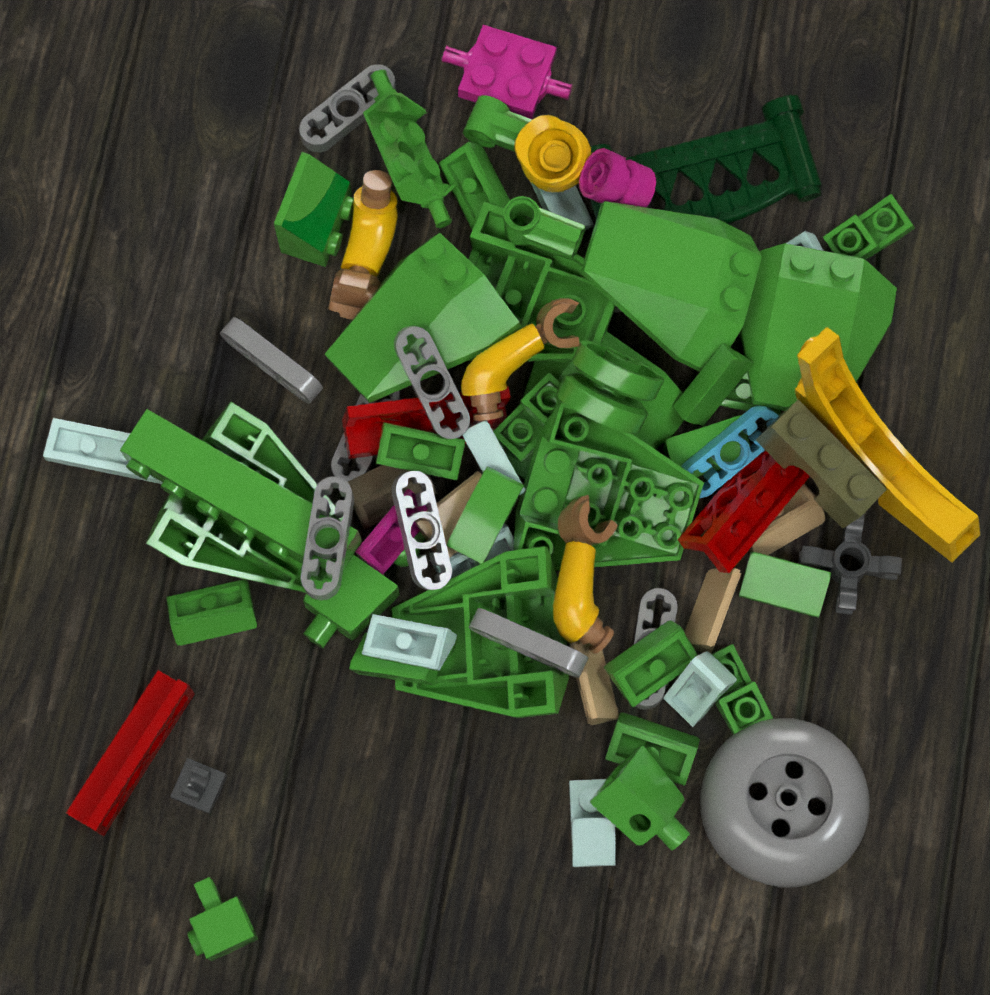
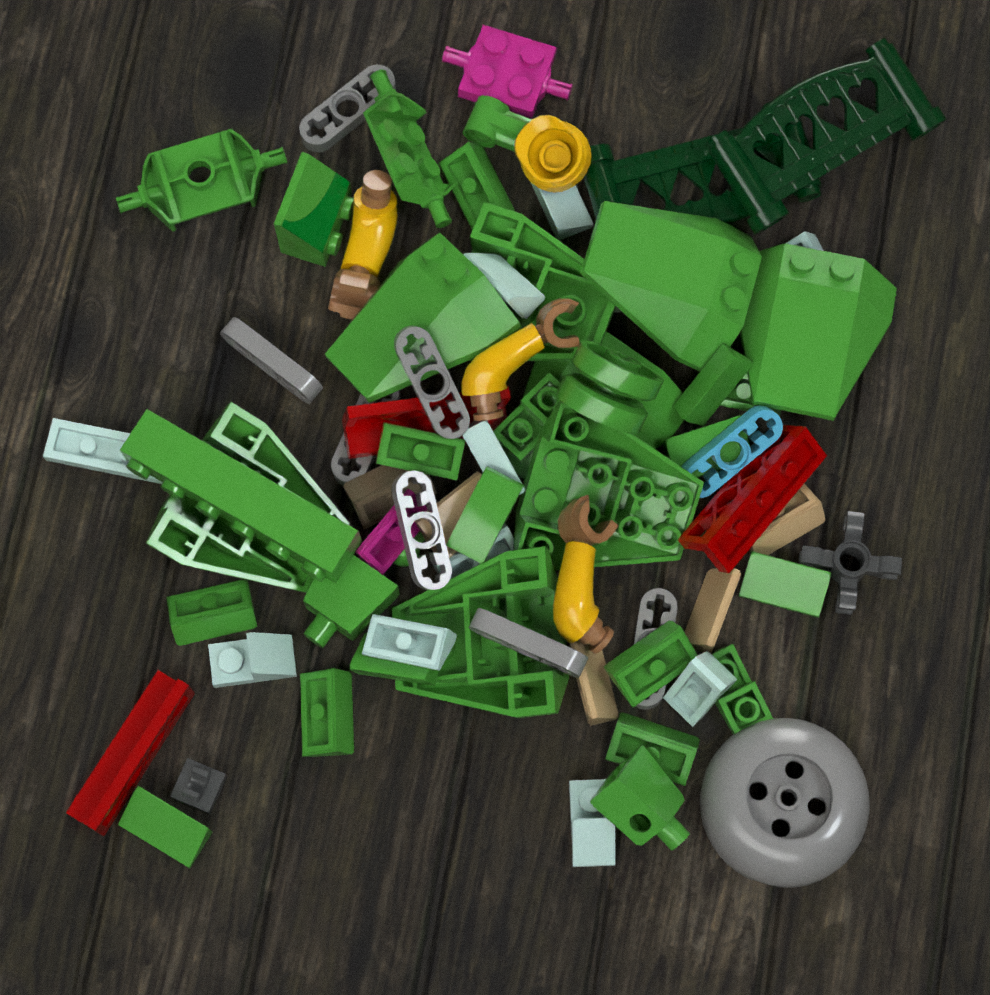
bright green brick [187,877,258,961] -> none
light grey beam [301,476,354,600] -> none
bright green piece [503,196,586,261] -> none
dark pink wheel [579,148,656,207] -> none
olive arch [756,400,887,529] -> none
yellow arch [795,327,980,562] -> none
bright green slope [823,194,915,260] -> none
none -> bright green plate [116,129,287,231]
none -> bright green slope [118,786,212,868]
none -> light aqua slope [208,632,297,688]
none -> bright green slope [300,668,354,757]
none -> light aqua slope [464,253,545,319]
none -> dark green piece [706,38,947,235]

